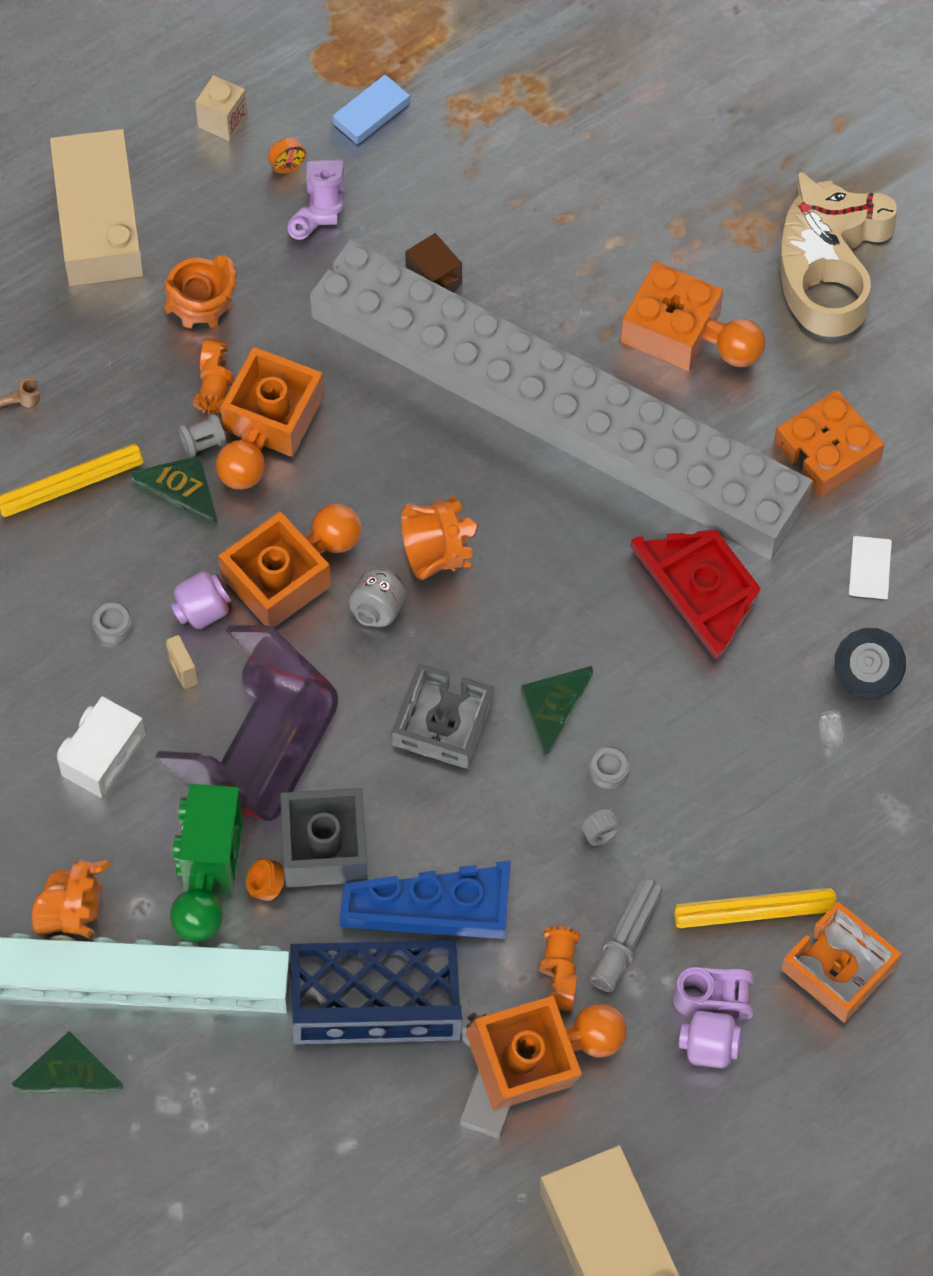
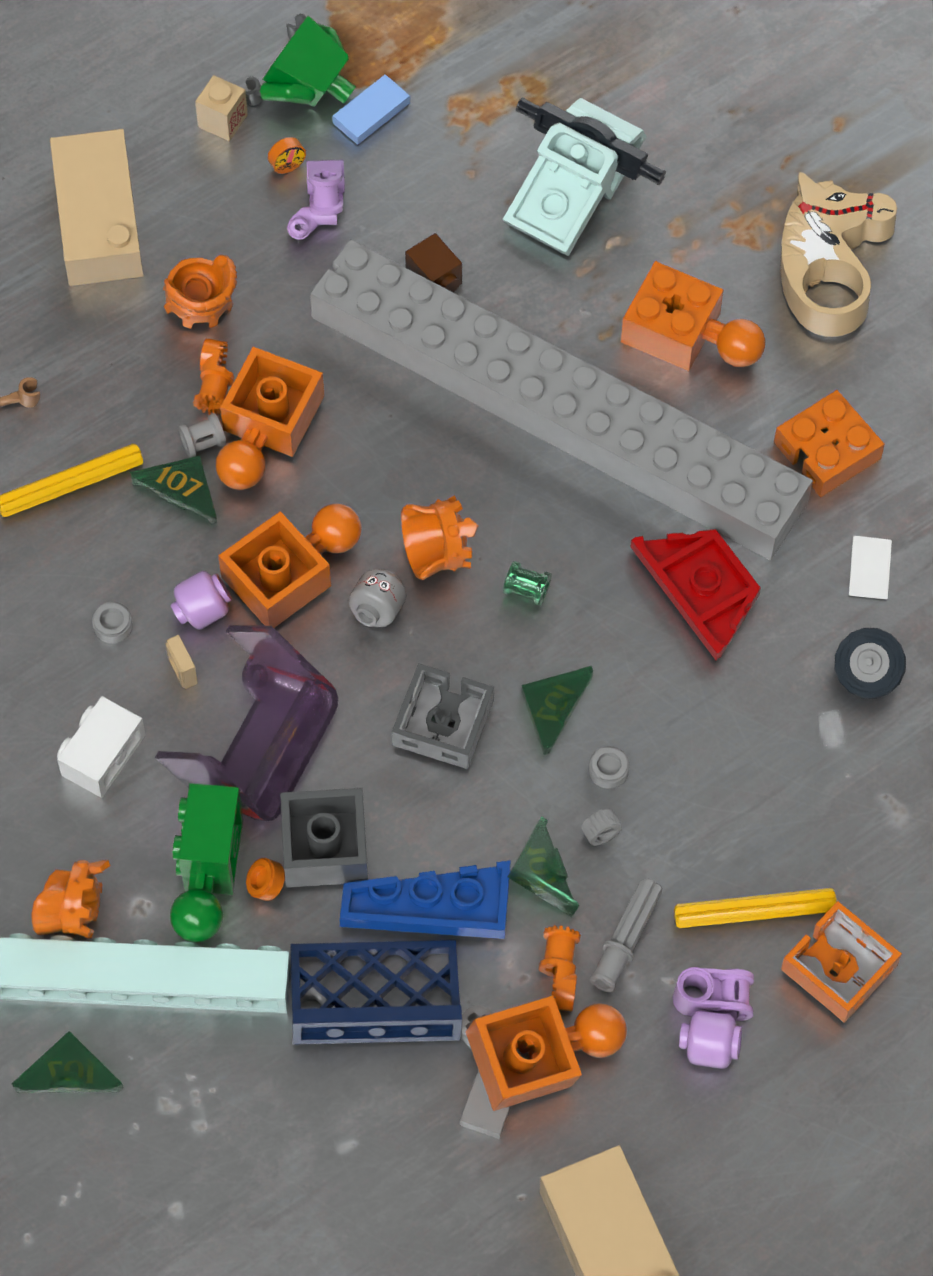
none -> green torso [245,14,356,106]
none -> light aqua piece [503,97,666,256]
none -> clear green bush [503,561,552,606]
none -> clear green tile [507,817,579,917]

